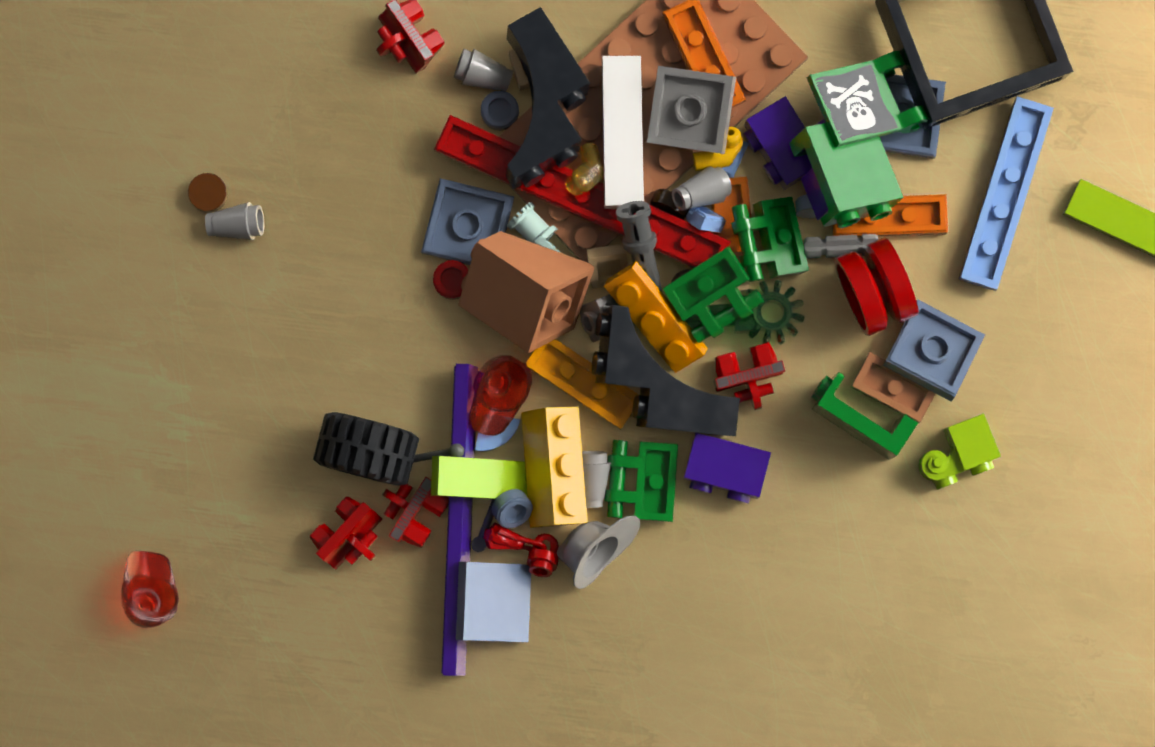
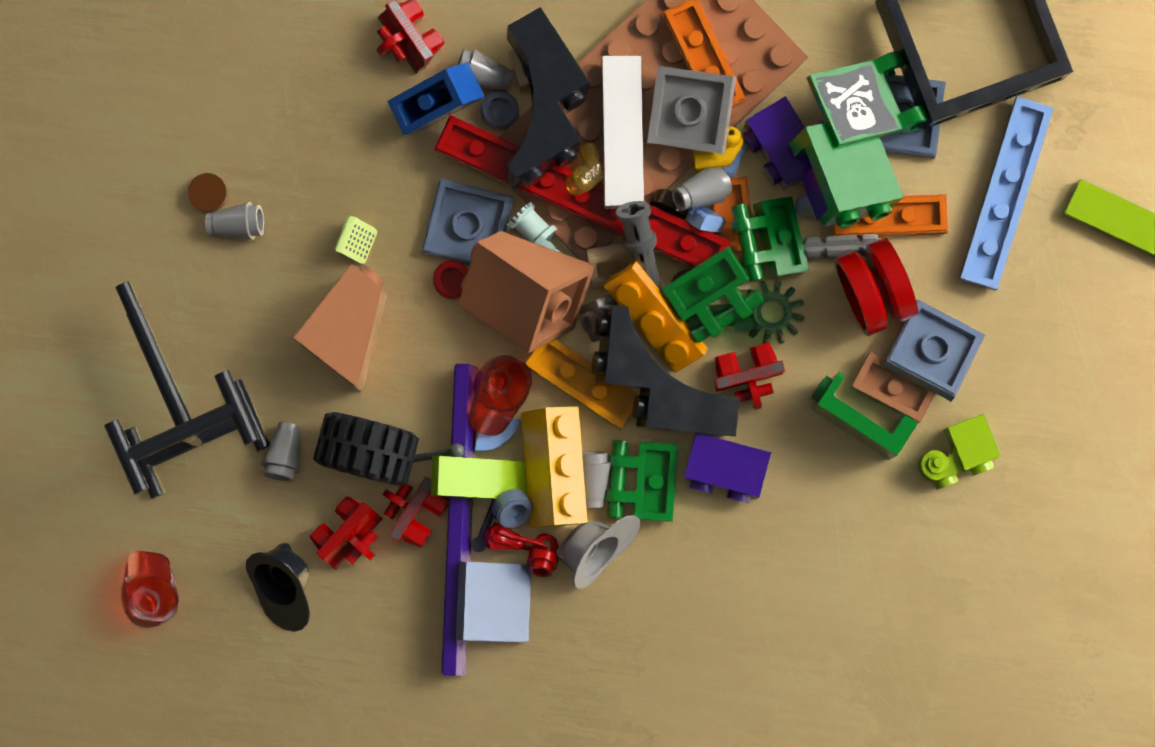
none -> black piece [104,281,270,499]
none -> black piece [246,543,310,632]
none -> light grey cone [261,422,301,482]
none -> nougat slope [293,264,387,391]
none -> yellowish green slope [334,215,377,264]
none -> blue brick [387,62,485,136]

